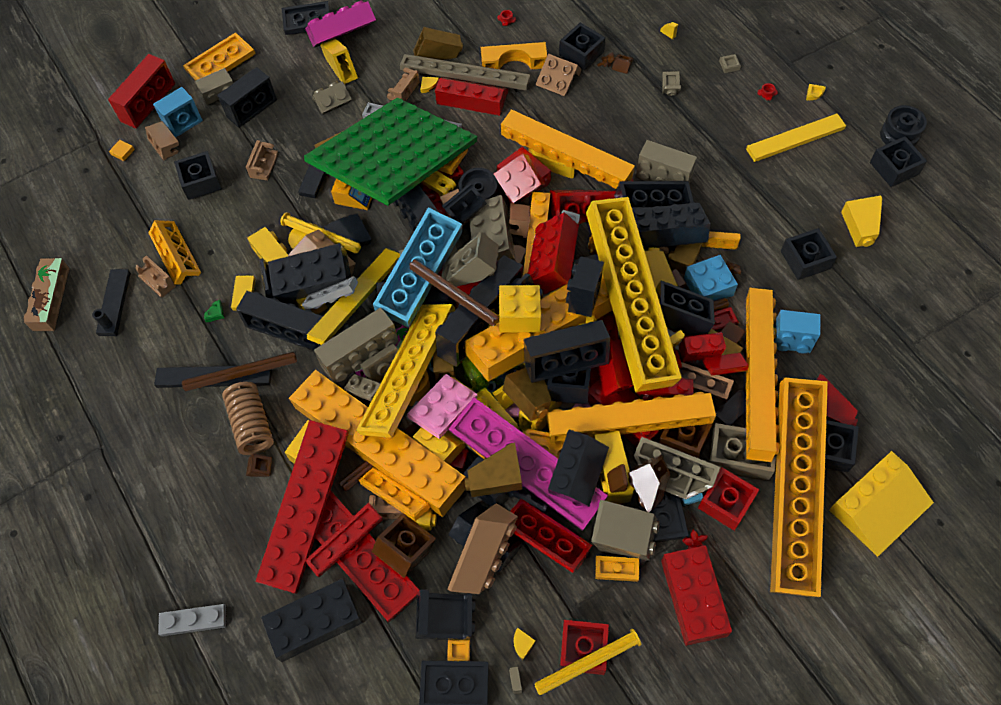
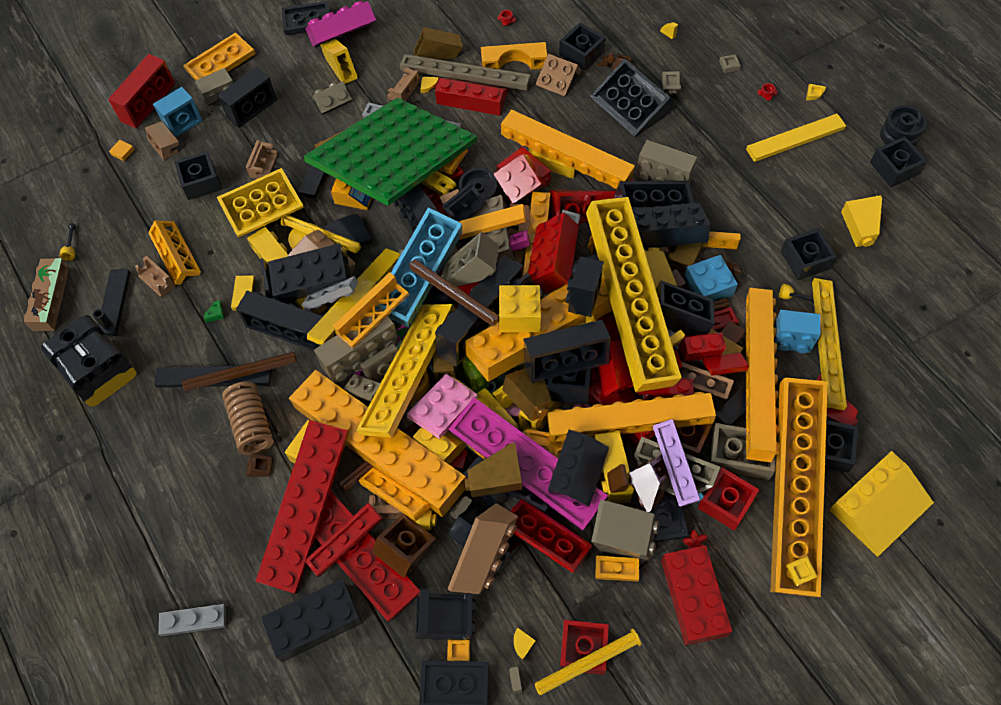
none -> black piece [41,315,136,407]
none -> yellow hinge [59,223,76,261]
none -> yellow slope [217,168,304,238]
none -> light orange fence [333,272,409,348]
none -> dark tan tile [450,496,472,519]
none -> light orange tile [458,204,526,240]
none -> dark pink plate [510,230,530,251]
none -> black slope [590,58,675,137]
none -> lavender plate [653,419,701,507]
none -> yellow hinge [779,284,814,302]
none -> yellow tile [786,556,817,586]
none -> yellow tile [812,278,847,410]

